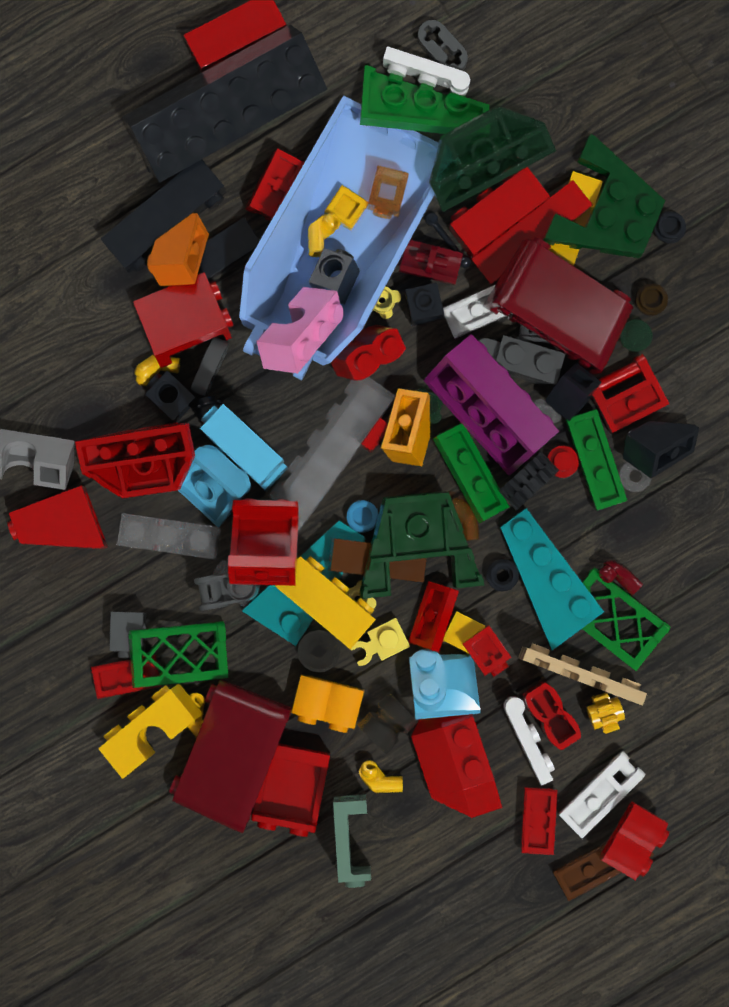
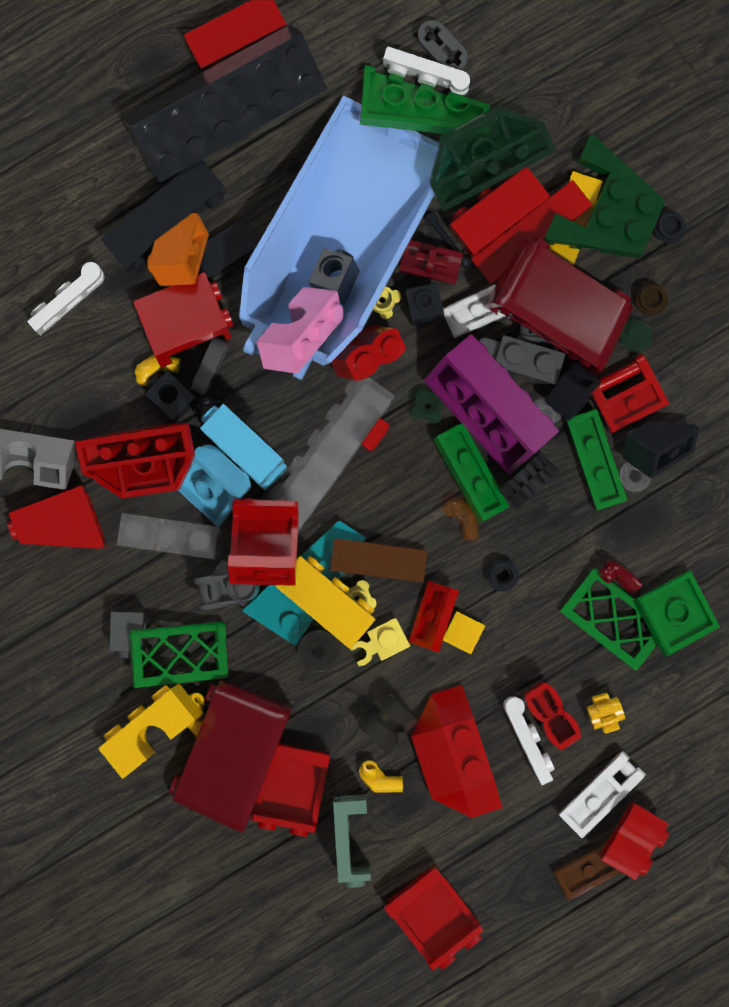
red plate [91,655,162,699] -> none
red hinge [245,148,305,221] -> none
light orange brick [291,674,365,733] -> none
yellow arm [308,213,341,257] -> none
yellow tile [324,185,369,231] -> none
dark azure tile [347,500,379,533] -> none
dark green wing [359,491,484,599] -> none
clear orange window [368,165,409,219] -> none
light orange slope [381,388,430,467] -> none
medium azure slope [409,649,481,720] -> none
red bracket [462,625,512,677] -> none
teal wing [500,508,604,650] -> none
tan wing [518,643,647,706] -> none
red plate [520,787,558,855] -> none
red plate [547,446,579,478] -> none
none -> white plate [27,262,105,336]
none -> red panel [384,864,484,971]
none -> green tile [634,570,720,657]

